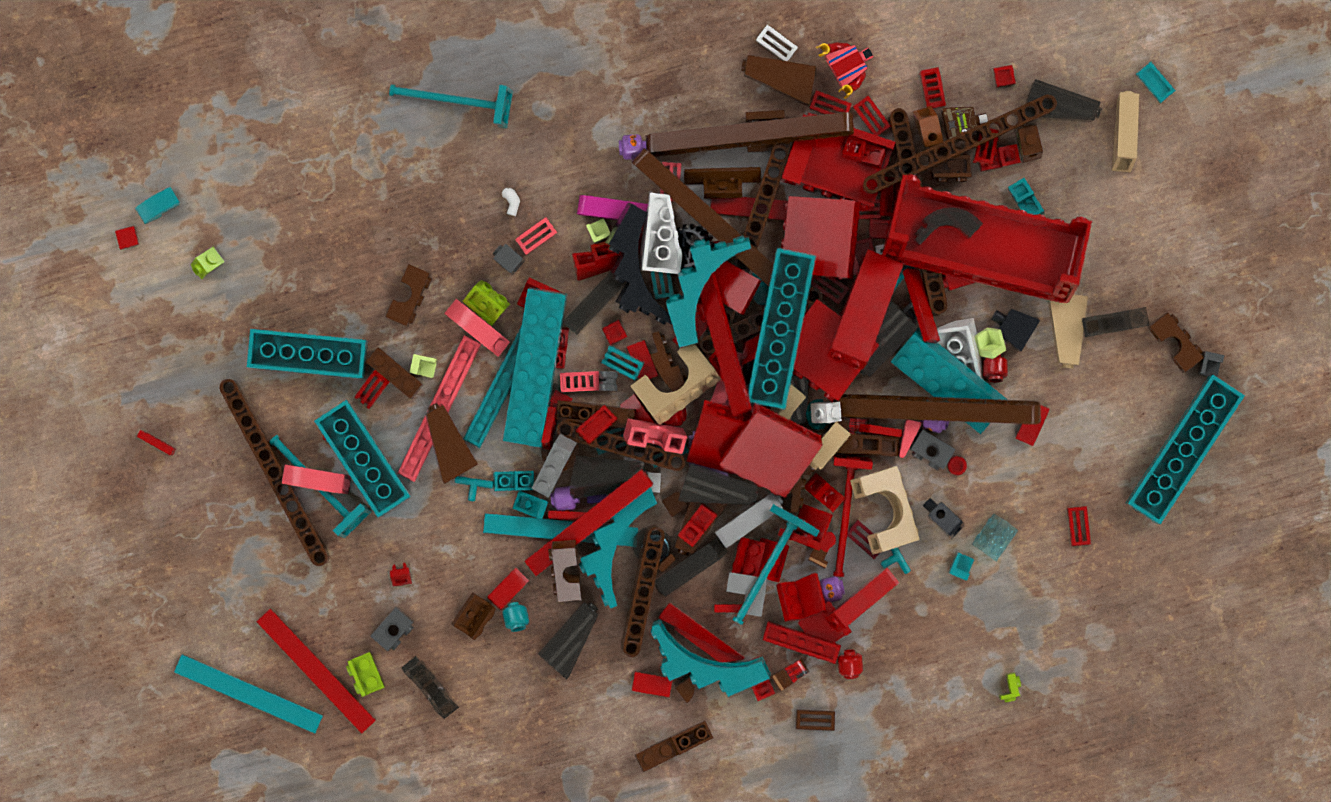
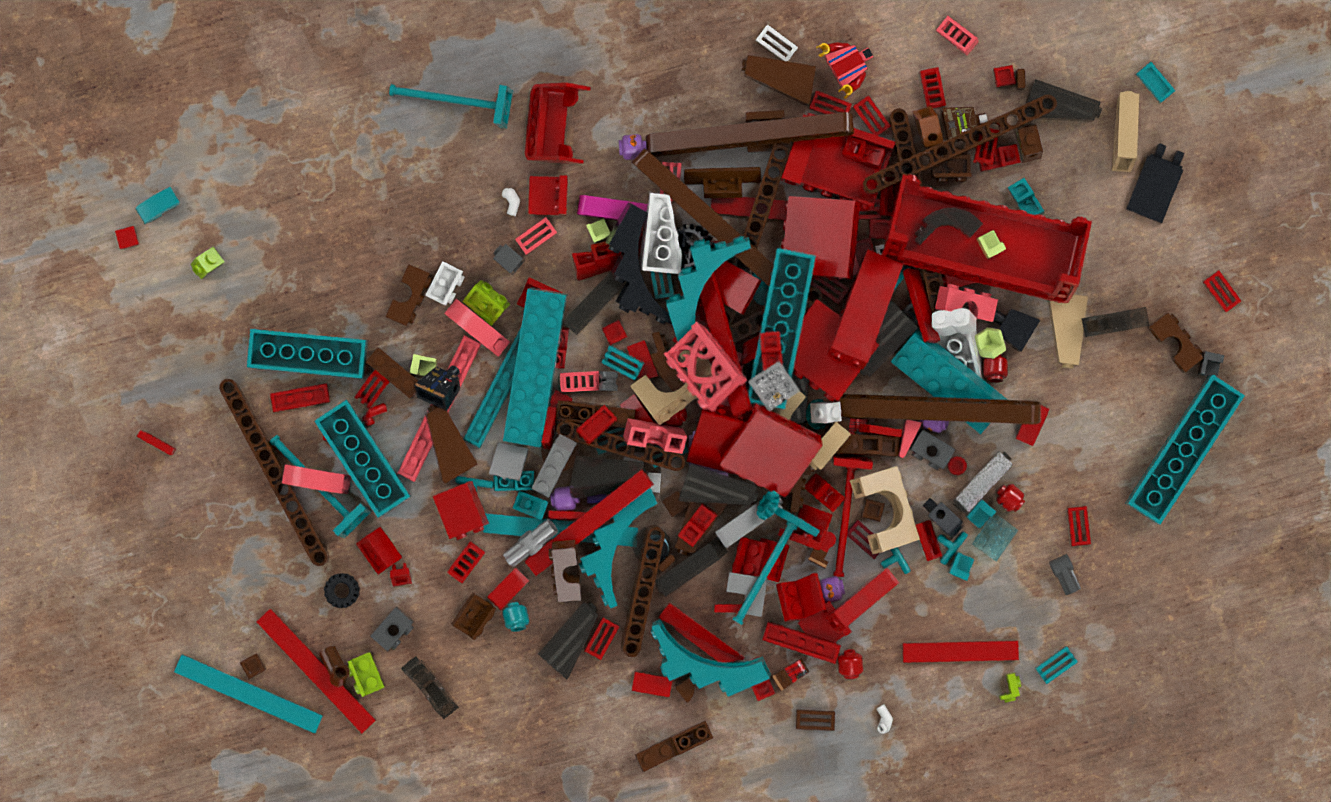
none -> reddish brown tile [240,653,266,679]
none -> red tile [270,383,330,412]
none -> reddish brown piece [319,646,350,687]
none -> black tyre [324,573,360,608]
none -> red panel [356,527,402,575]
none -> red arm [362,403,387,427]
none -> black torso [414,366,460,411]
none -> white bracket [425,261,465,306]
none -> red brick [432,481,489,540]
none -> red slope [447,541,486,584]
none -> light grey piece [489,442,529,481]
none -> light grey piece [503,519,558,567]
none -> red windscreen [525,82,591,164]
none -> red bracket [528,175,568,216]
none -> red tile [584,617,620,660]
none -> coral fence [664,322,747,411]
none -> light grey sticker [748,362,799,411]
none -> teal gear [756,490,779,520]
none -> red slope [760,331,783,371]
none -> reddish brown tile [861,498,885,522]
none -> white arm [876,704,893,734]
none -> red tile [902,641,1019,663]
none -> red tile [916,520,942,561]
none -> white brick [932,308,976,336]
none -> coral arch [935,284,998,322]
none -> coral slope [936,16,979,56]
none -> teal piece [937,531,968,565]
none -> clear smoke slope [949,451,1013,515]
none -> teal panel [965,499,996,528]
none -> yellowish green panel [976,230,1006,259]
none -> red head [996,483,1025,512]
none -> reddish brown tile [1016,69,1026,90]
none -> teal tile [1035,646,1078,684]
none -> dark grey piece [1049,554,1081,595]
none -> black tile [1125,143,1185,224]
none -> red tile [1203,270,1241,313]

